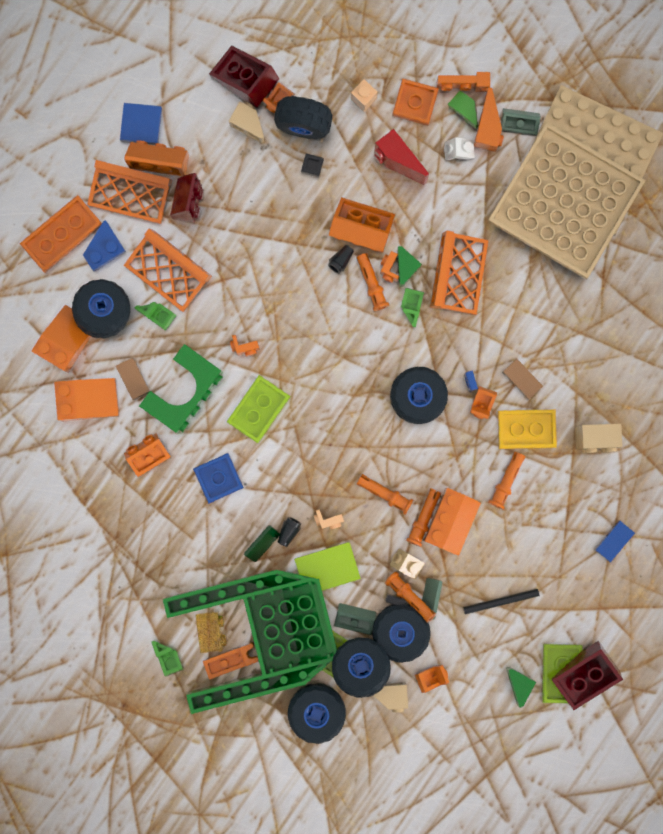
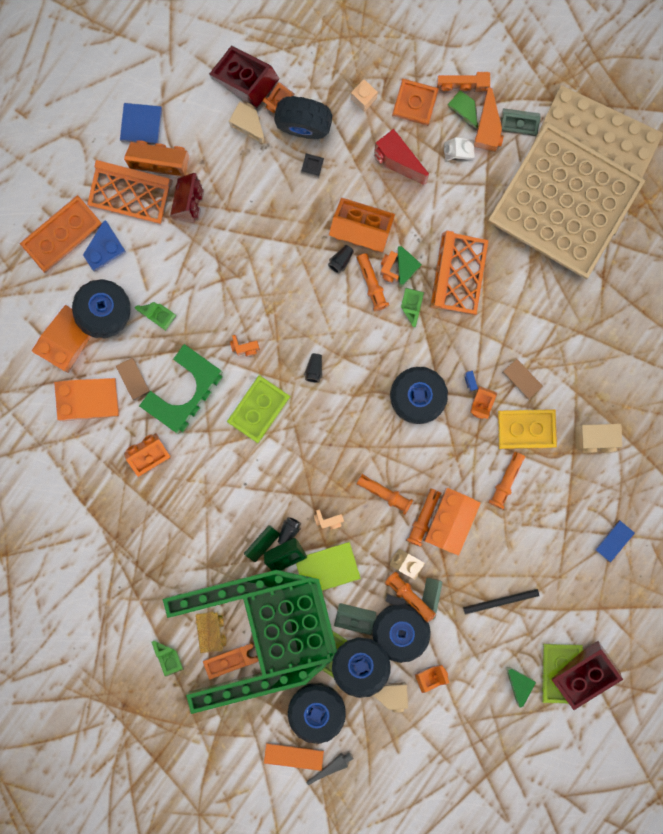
orange fence [124,229,212,312] -> none
blue tile [193,453,244,504] -> none
none -> dark green slope [264,538,307,571]
none -> orange tile [264,743,324,771]
none -> black cone [304,353,323,383]
none -> dark grey piece [306,752,354,785]

